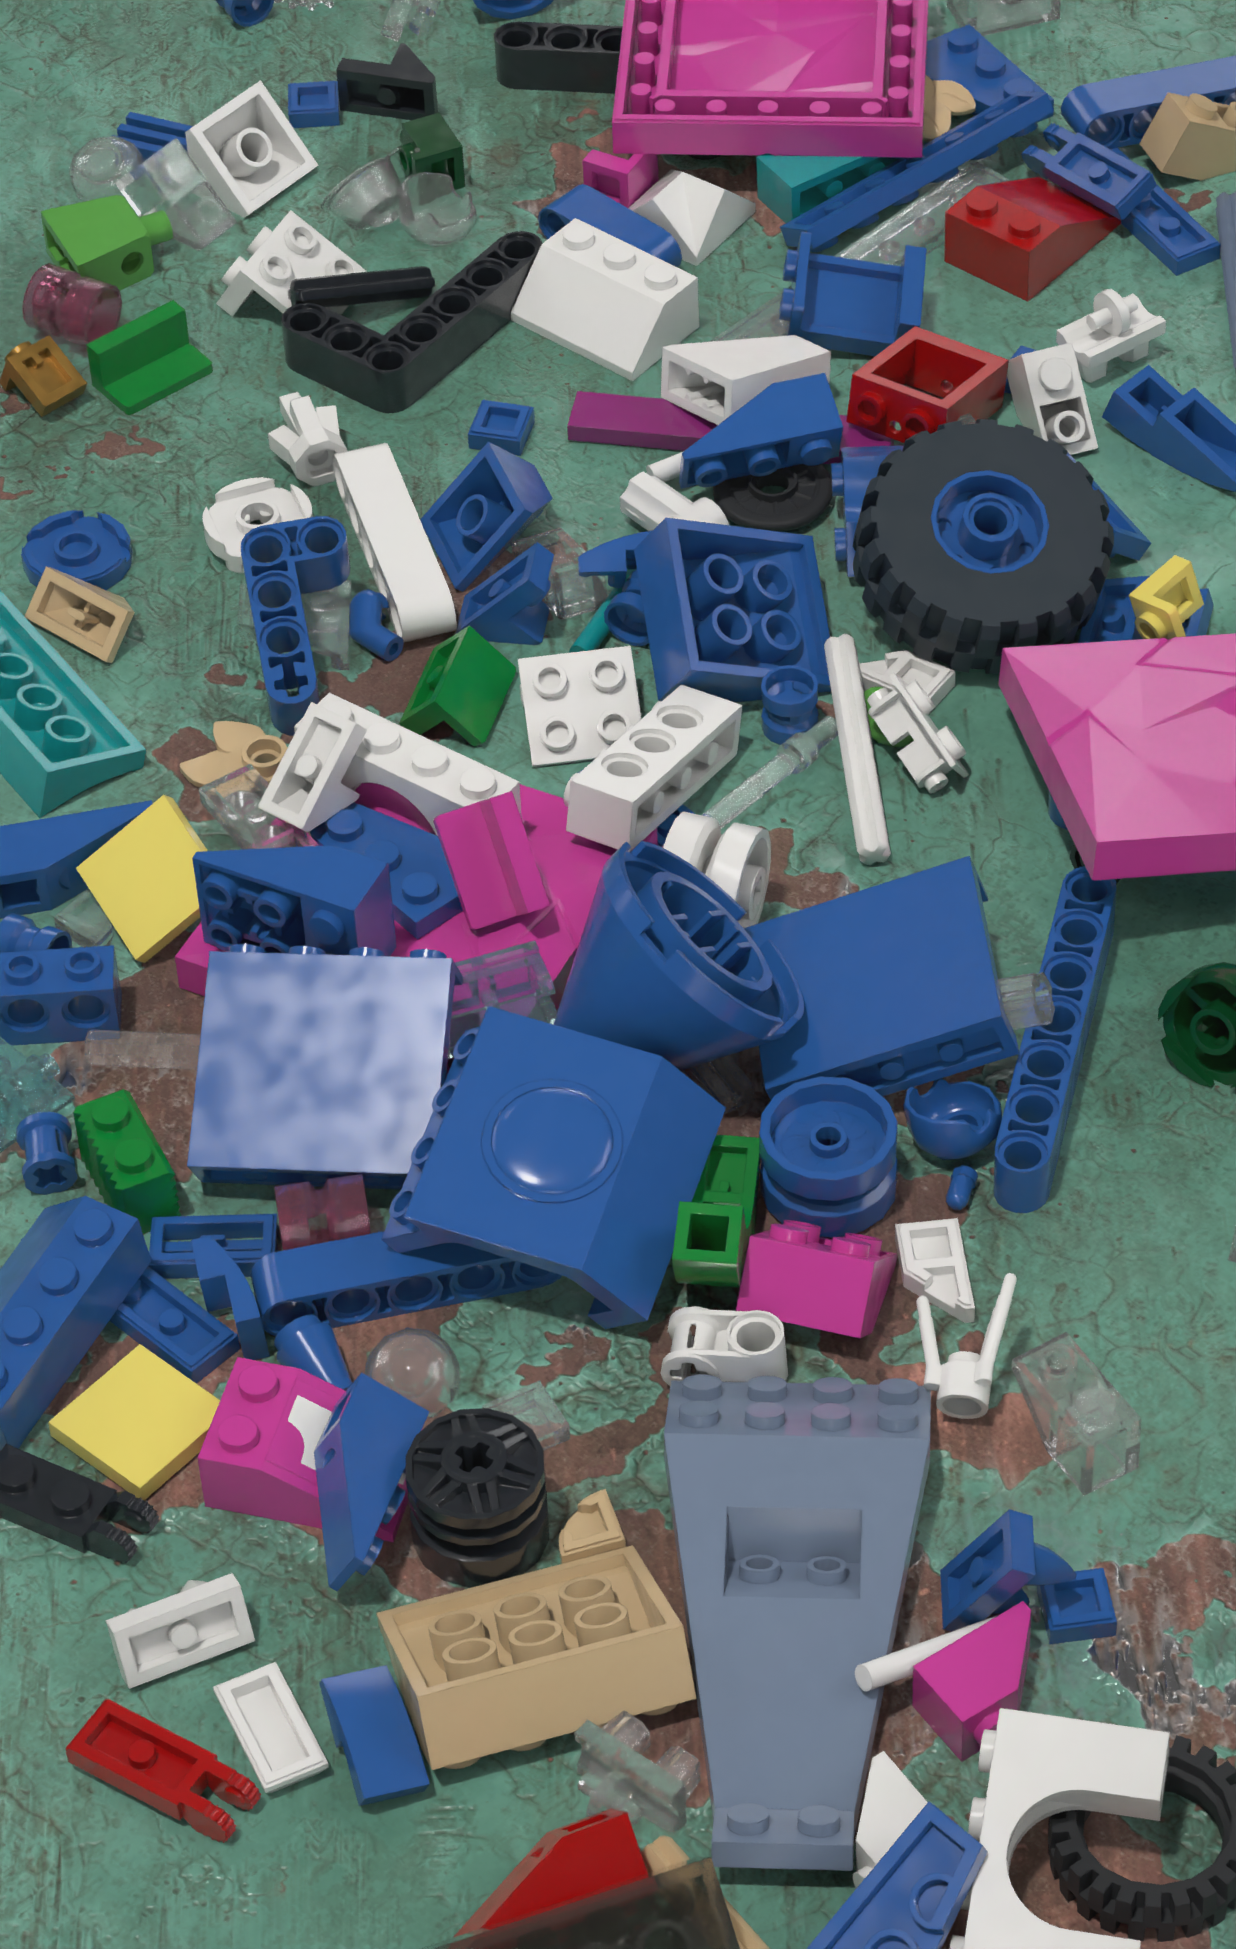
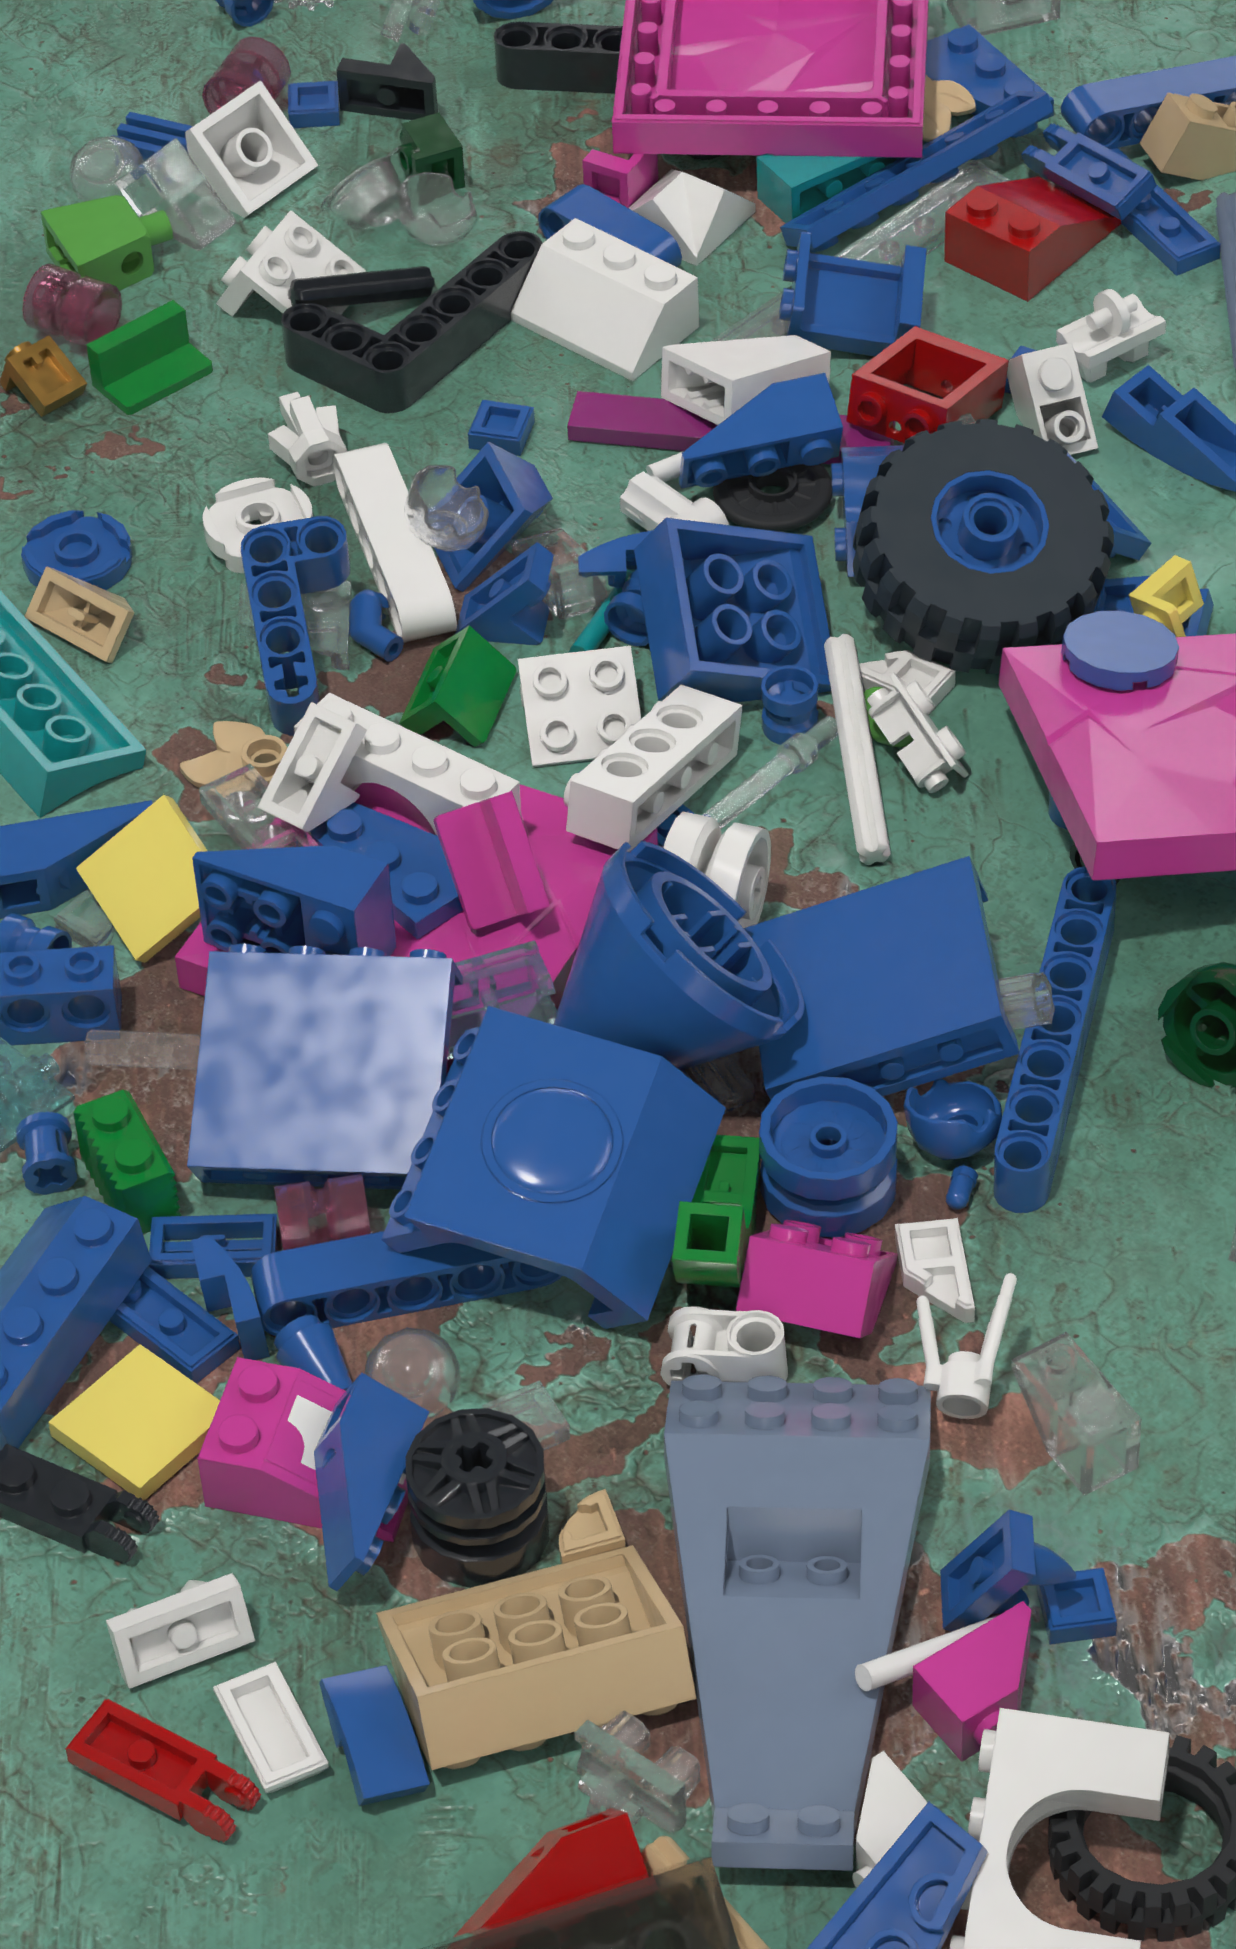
none -> clear pink wheel [202,37,291,115]
none -> clear hair [404,465,489,552]
none -> tile [1061,611,1179,691]

